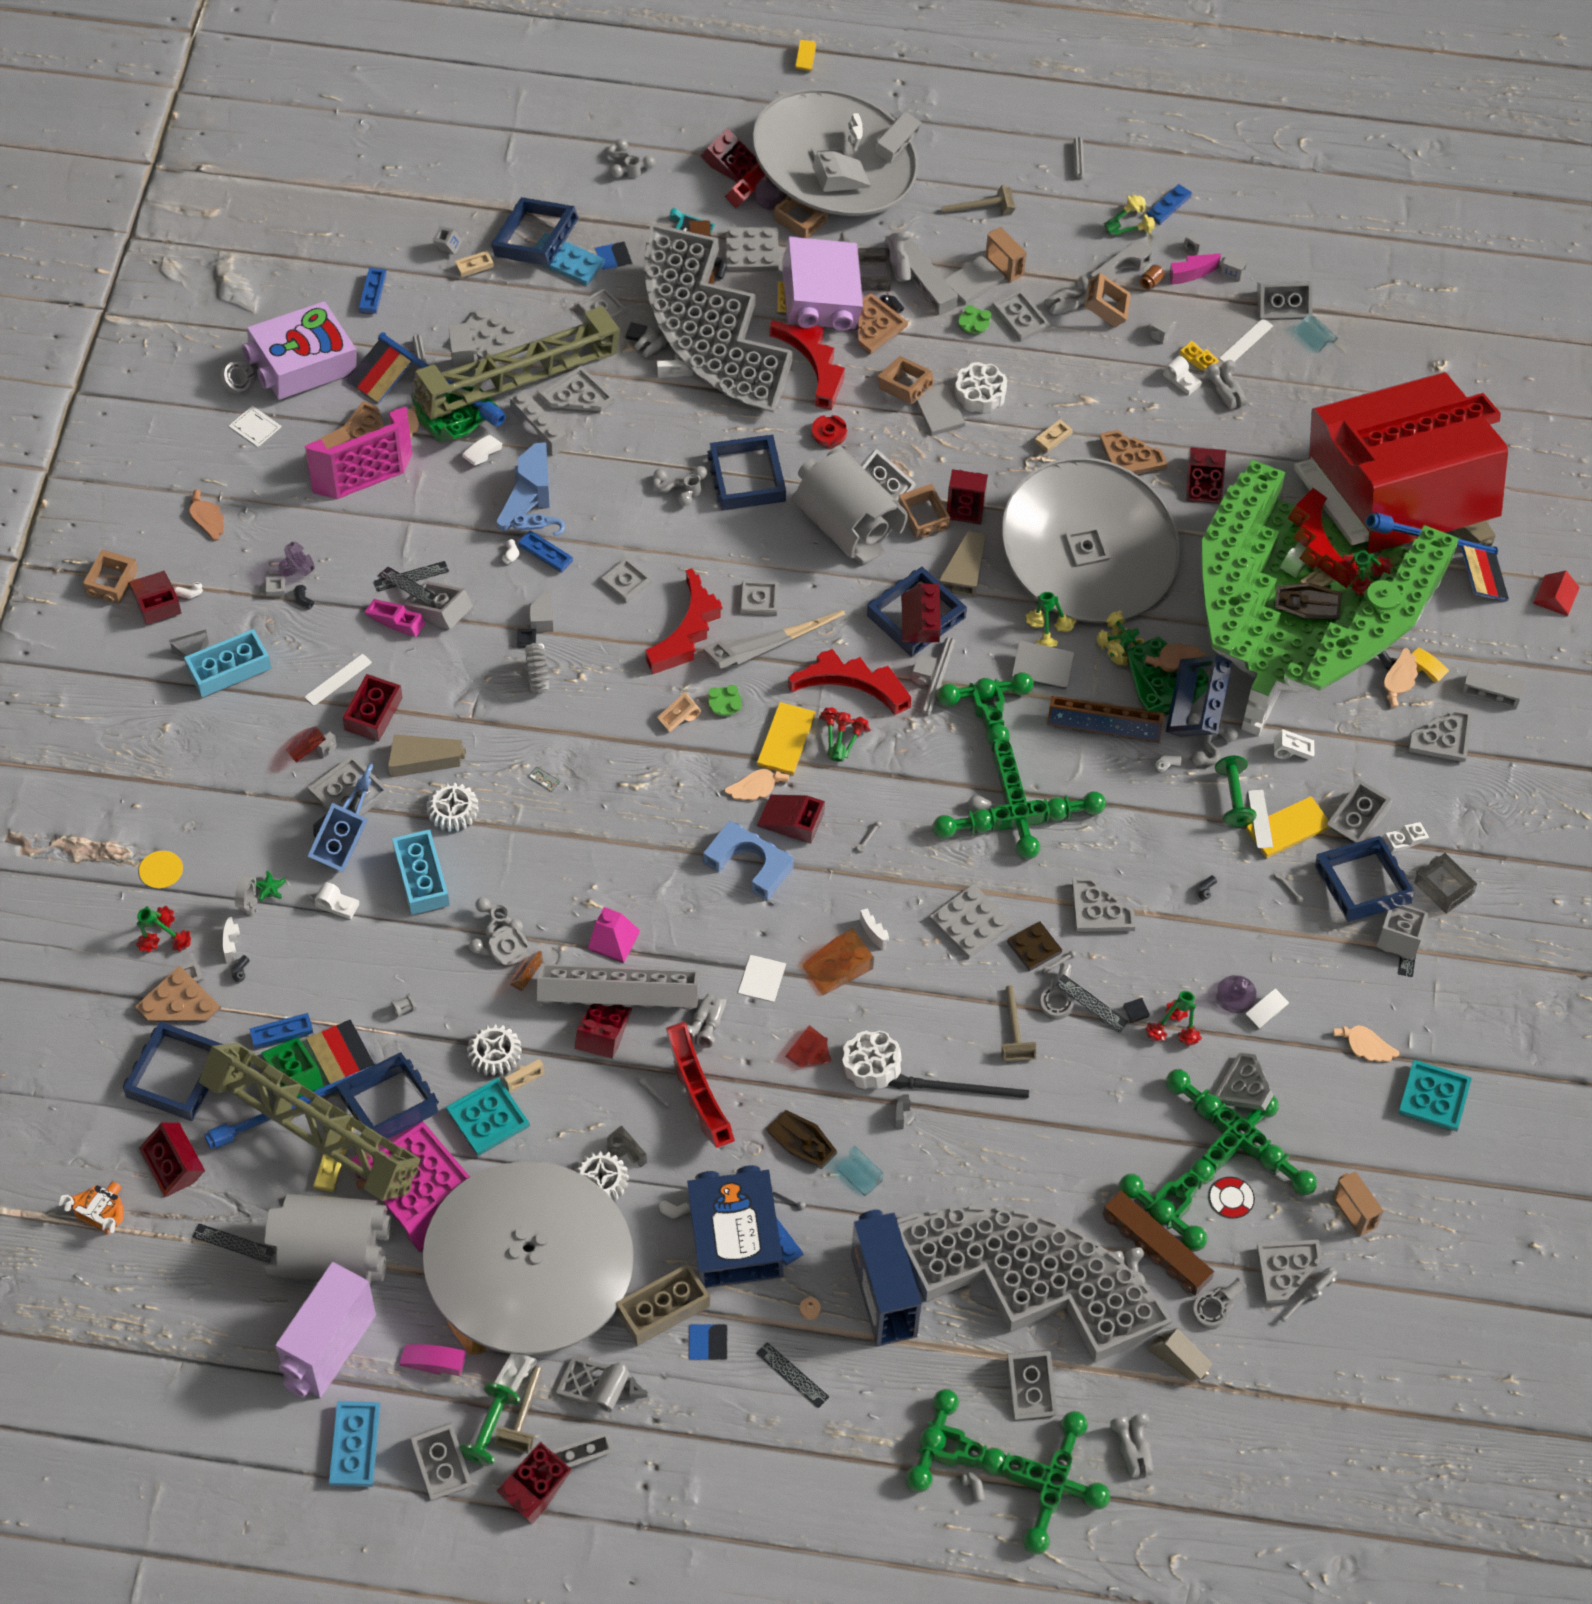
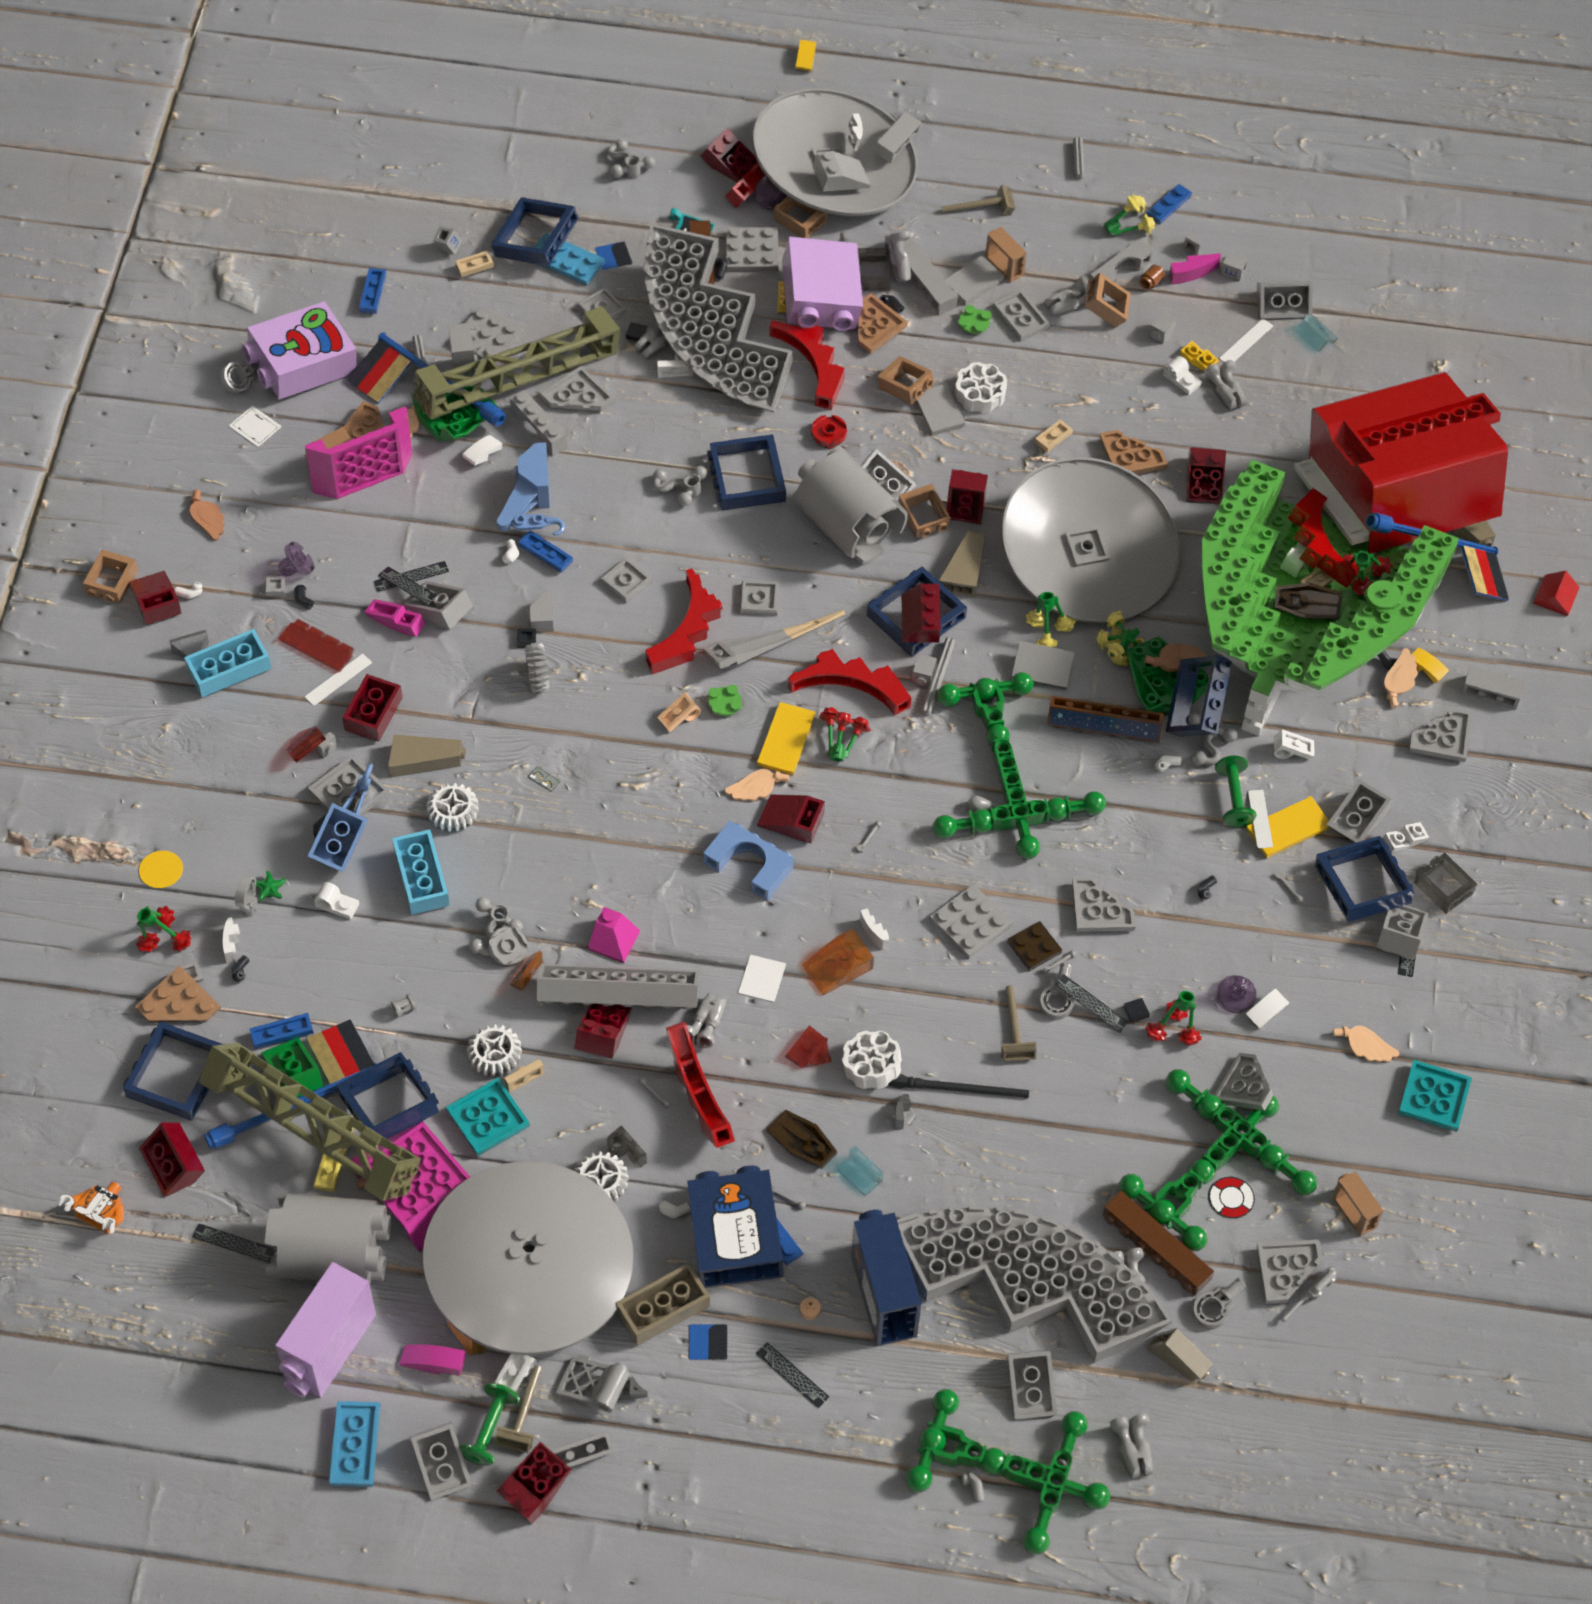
none -> clear red windscreen [279,619,354,672]

